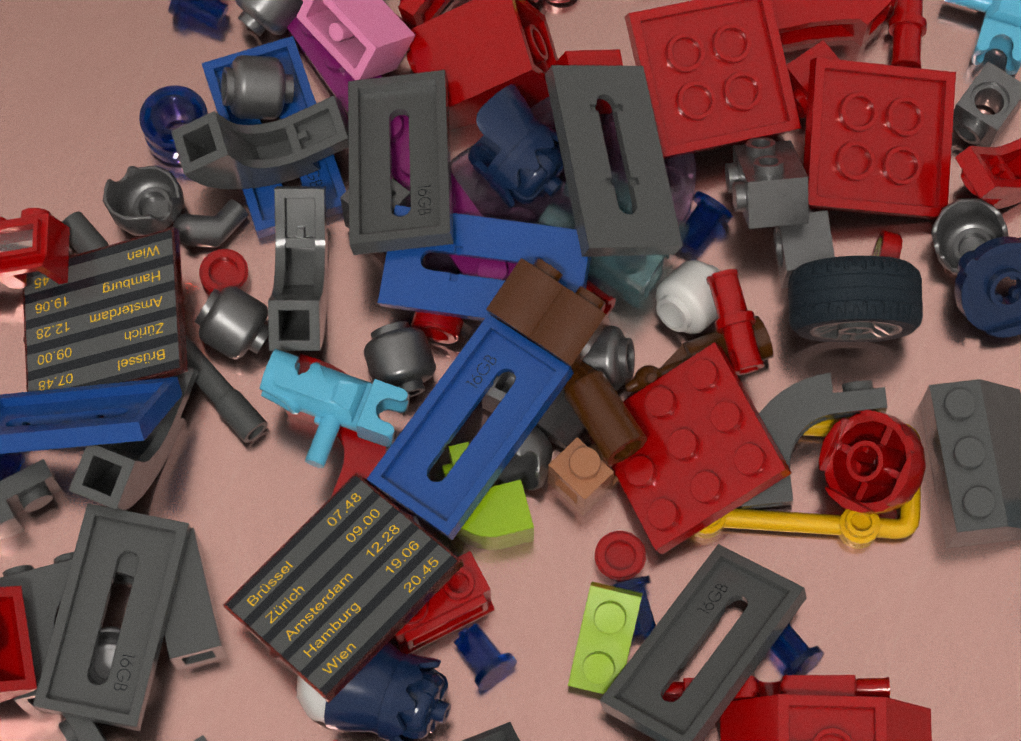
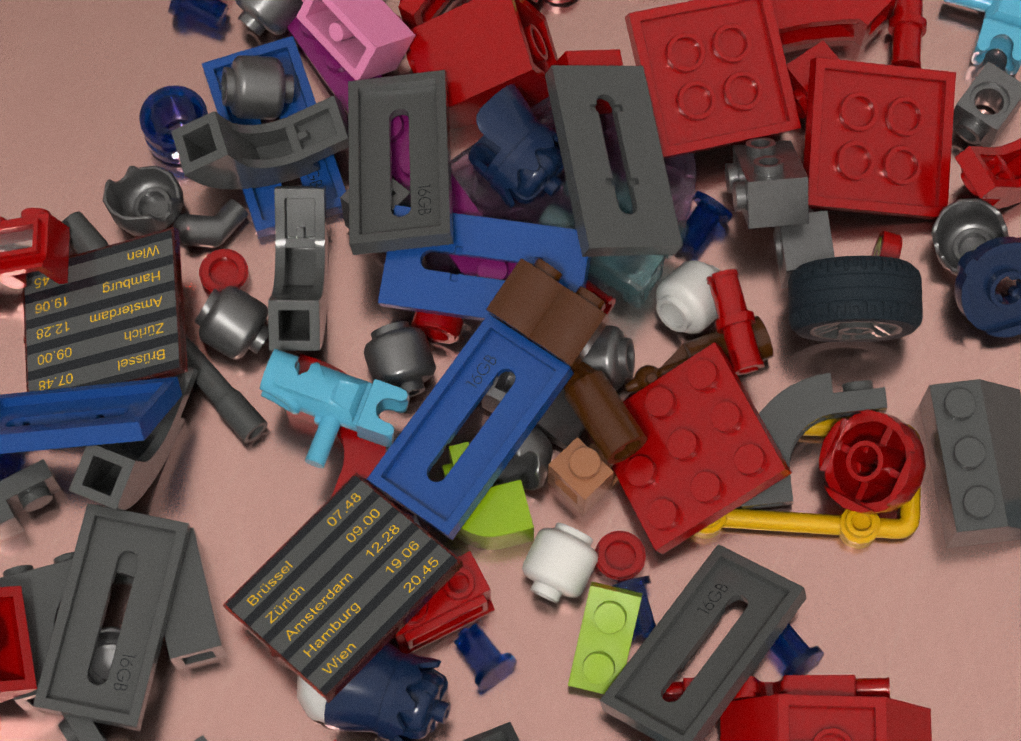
none -> white head [522,522,598,603]

